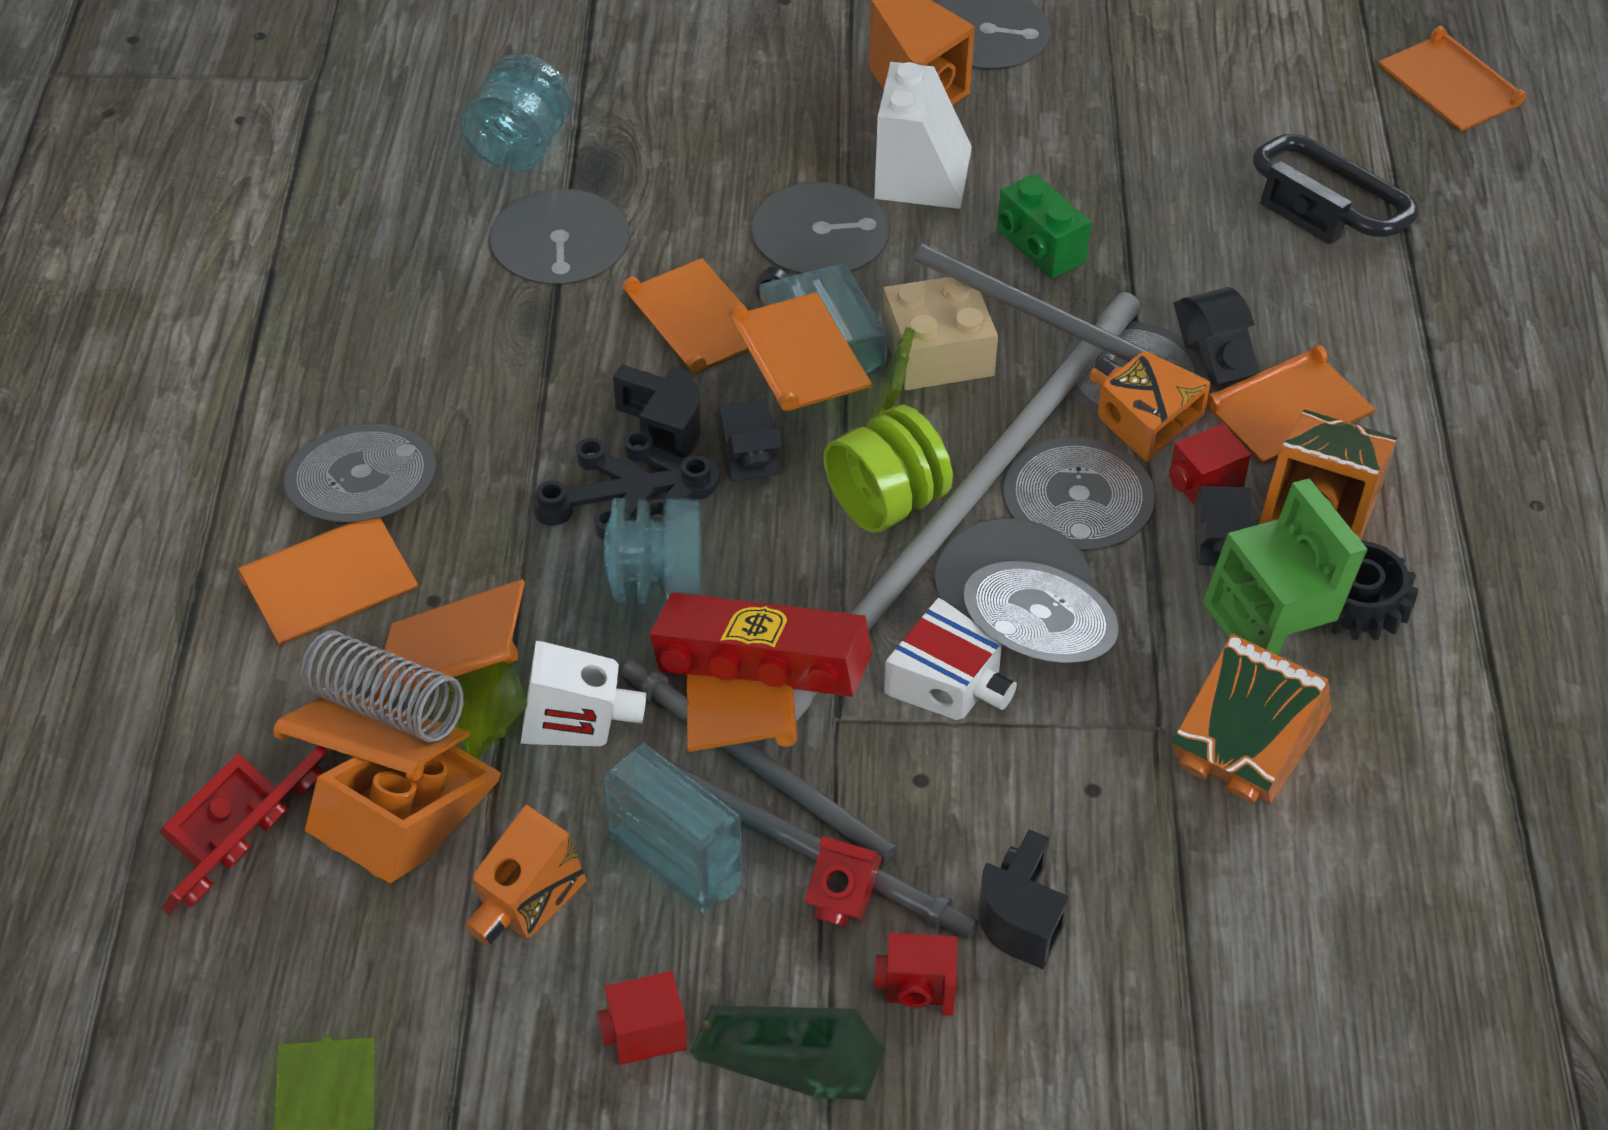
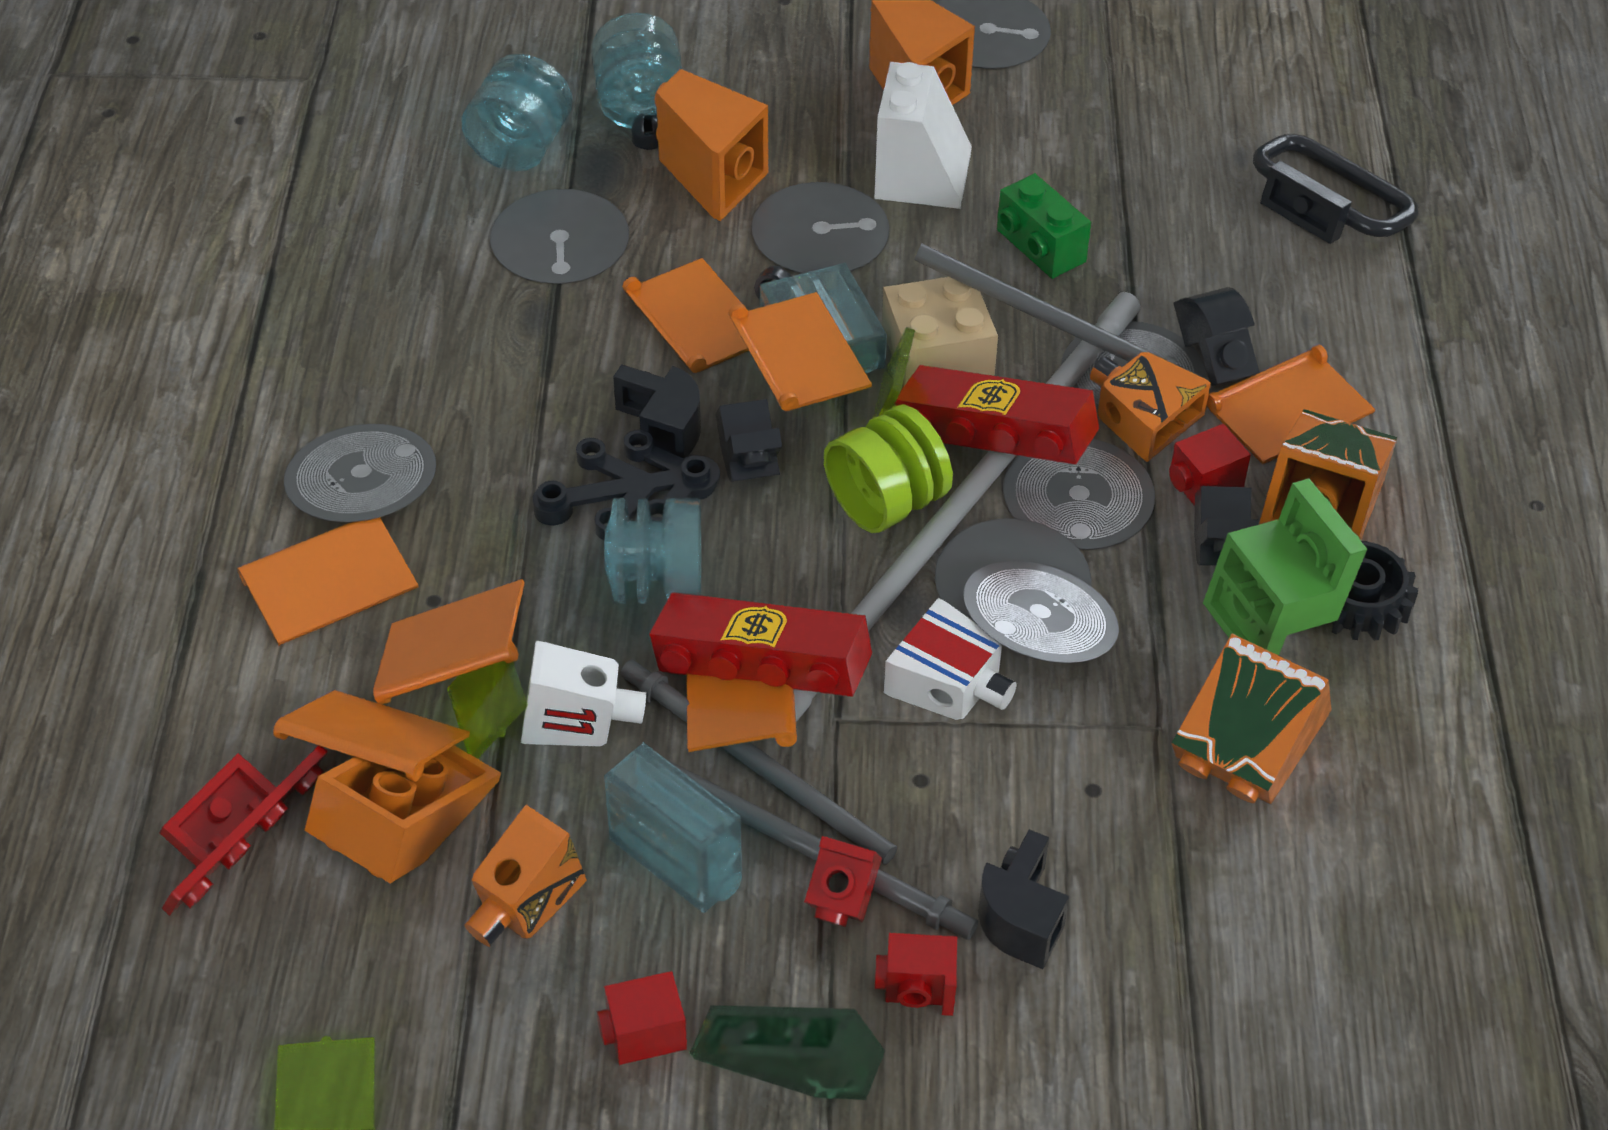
light grey piece [300,630,463,743] -> none
orange piece [1378,26,1527,132] -> none
none -> clear light blue wheel [591,13,683,129]
none -> black hinge [631,113,658,150]
none -> orange slope [655,69,768,221]
none -> red brick [894,365,1099,465]

